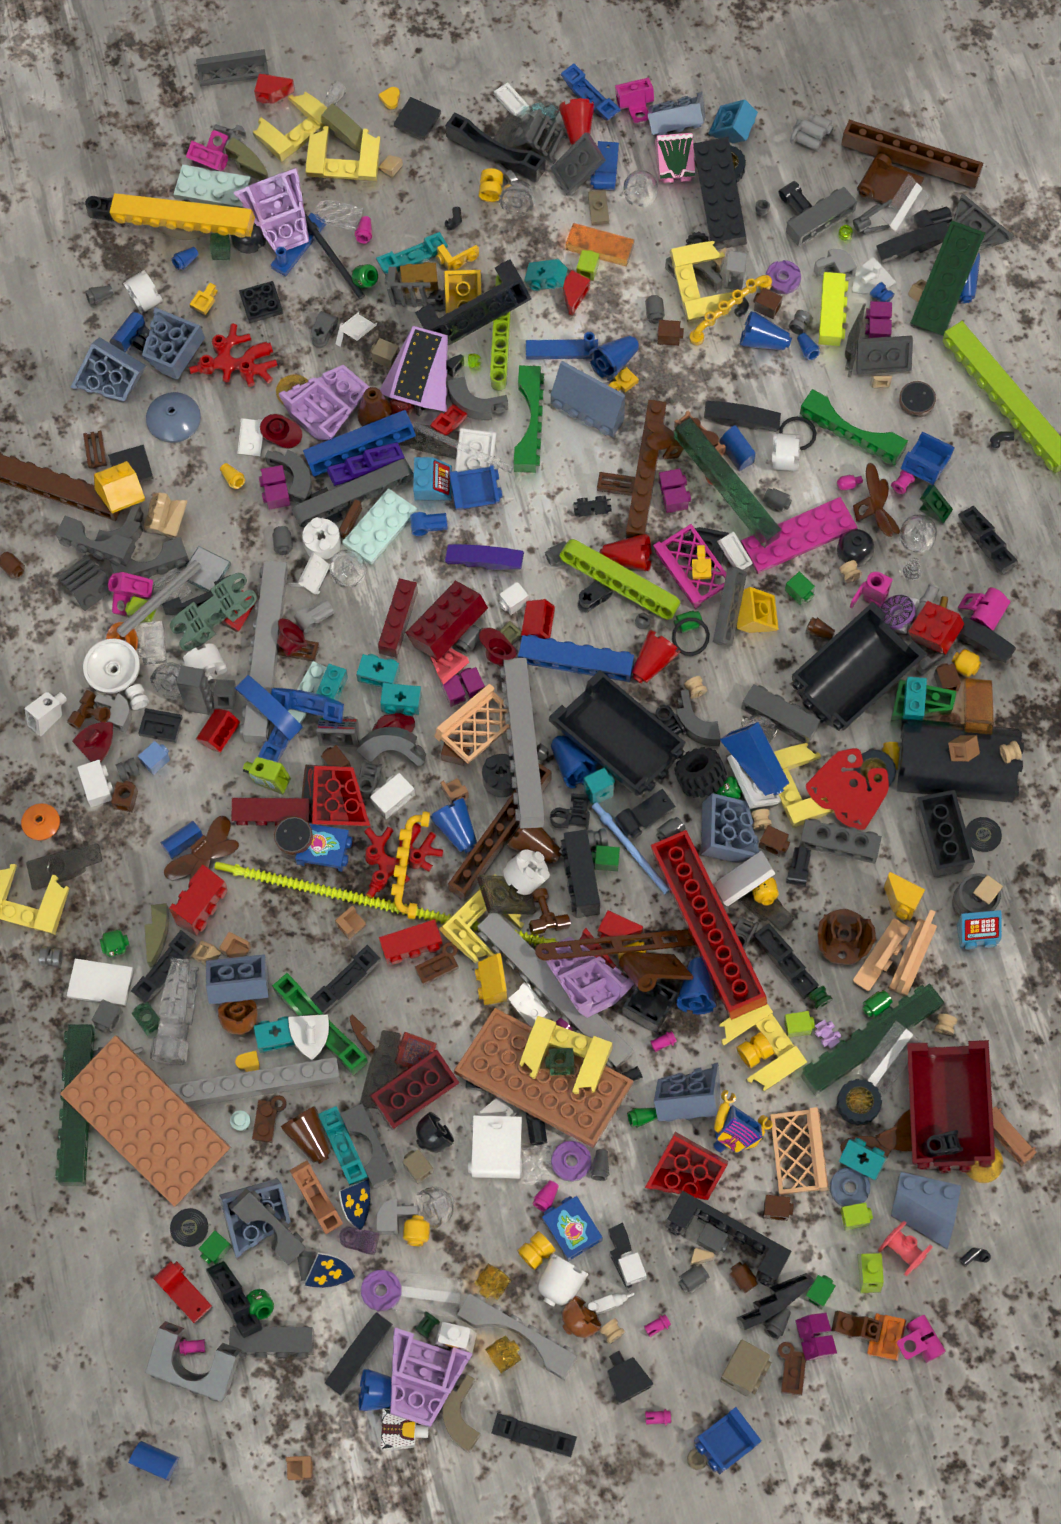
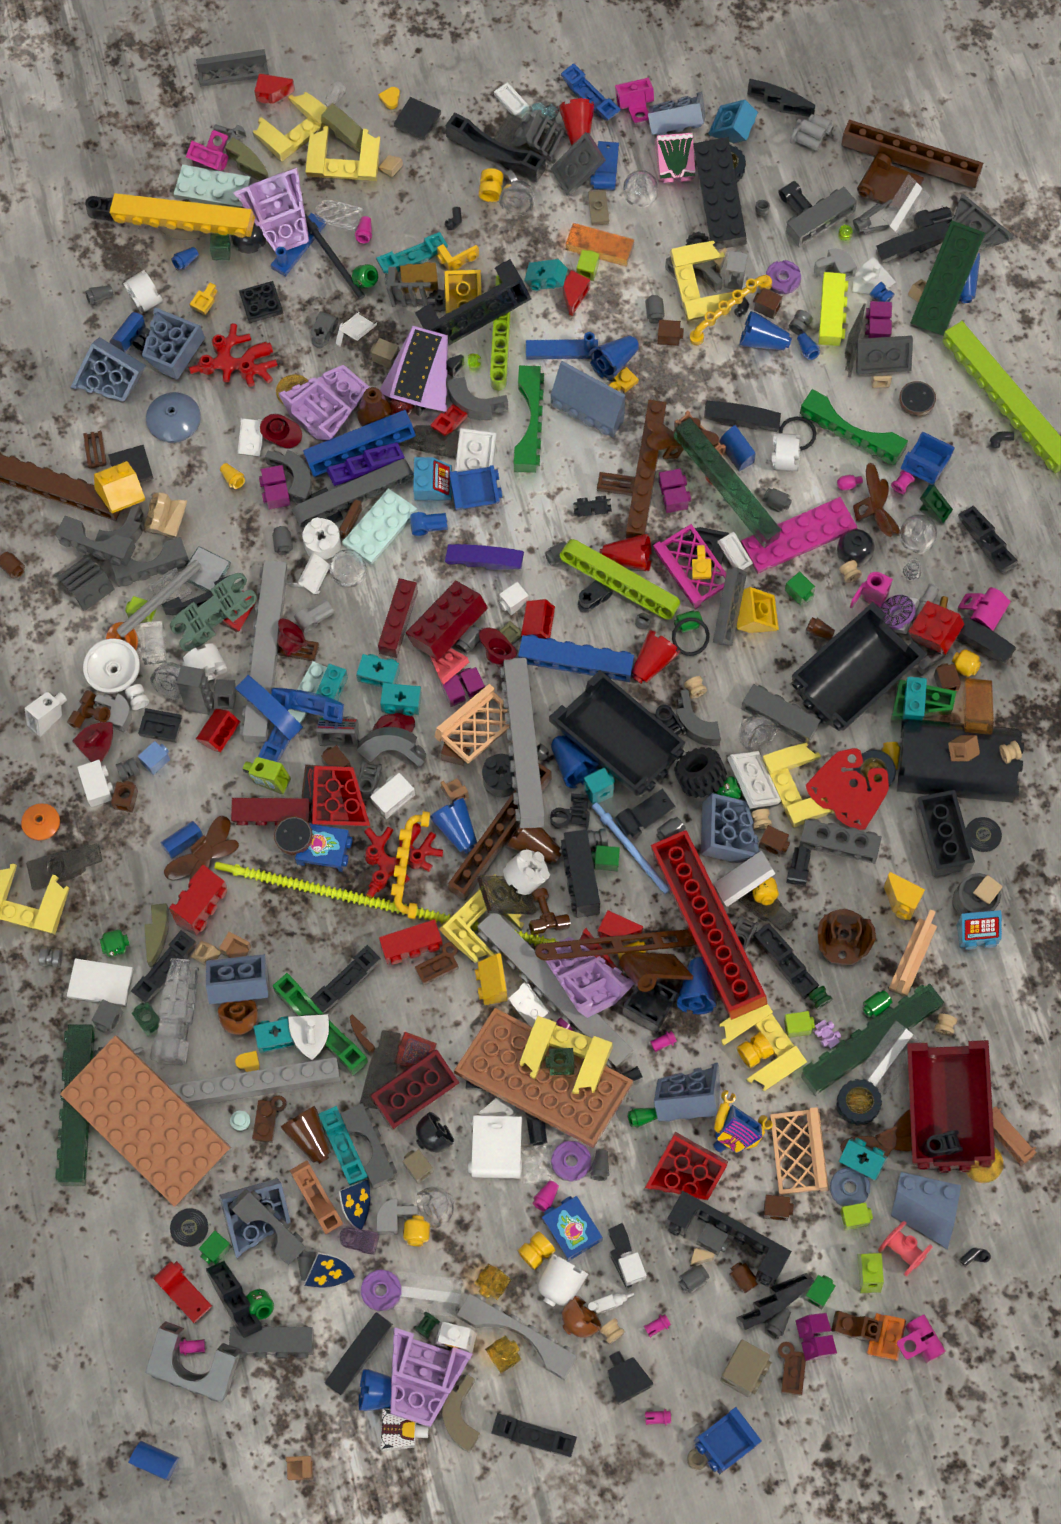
dark pink piece [108,572,153,616] -> none
medium nougat panel [335,906,366,940] -> none
clear bar [413,422,514,473] -> none
blue slope [720,722,789,796] -> none
light nougat bracket [853,918,910,991] -> none
none -> black slope [747,79,816,117]

